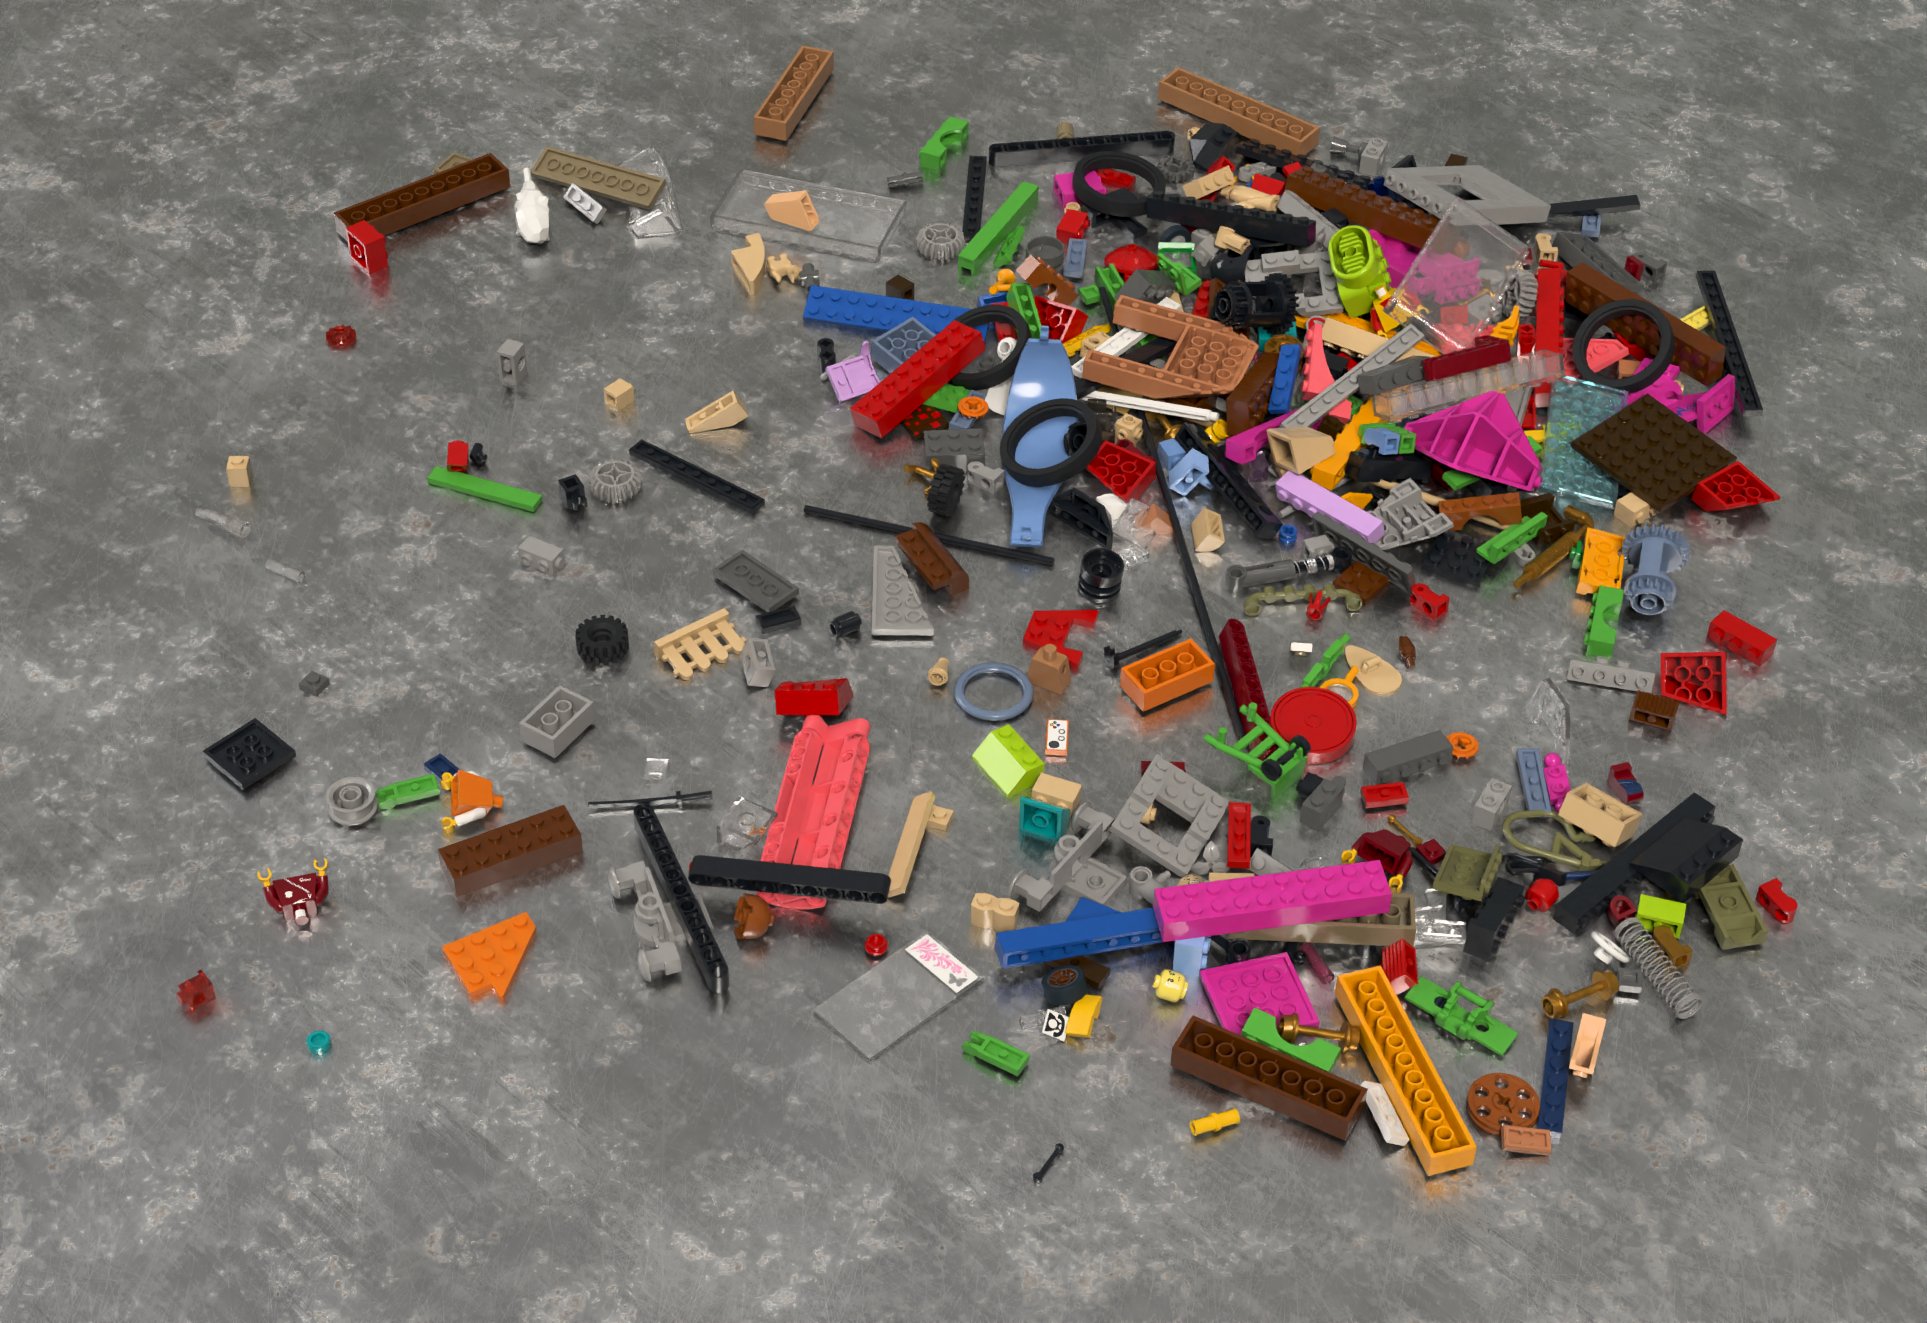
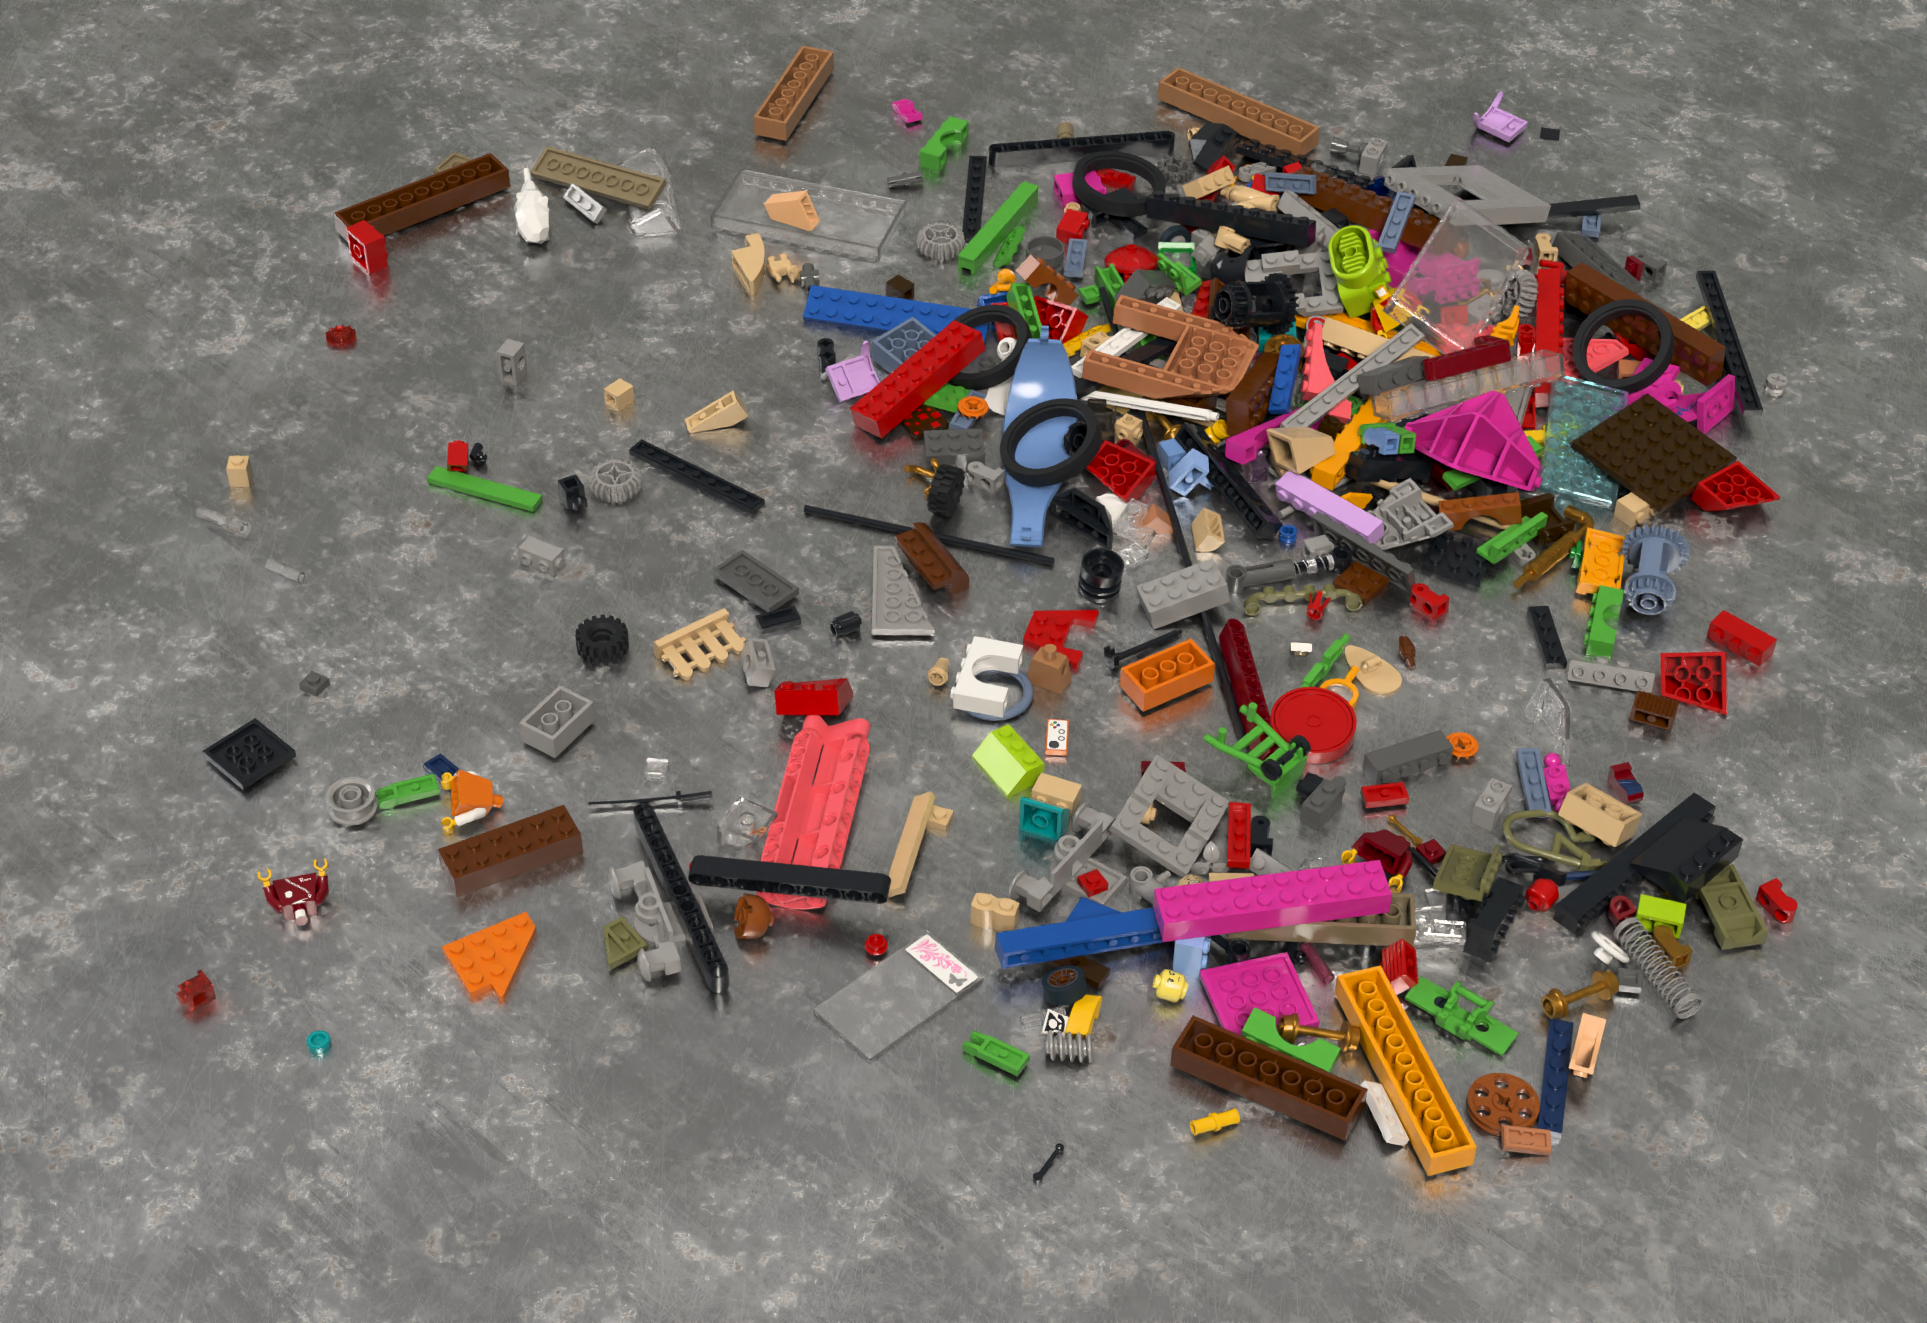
none -> olive wing [603,916,648,970]
none -> dark pink slope [891,99,923,123]
none -> white arch [950,636,1023,718]
none -> light grey piece [1045,1030,1094,1064]
none -> red plate [1077,869,1109,897]
none -> light grey brick [1136,558,1230,630]
none -> sand blue tile [1265,172,1317,194]
none -> sand blue plate [1378,192,1416,254]
none -> lavender piece [1473,92,1528,142]
none -> black plate [1527,606,1567,670]
none -> black sticker [1540,127,1560,140]
none -> light grey piece [1764,373,1788,394]

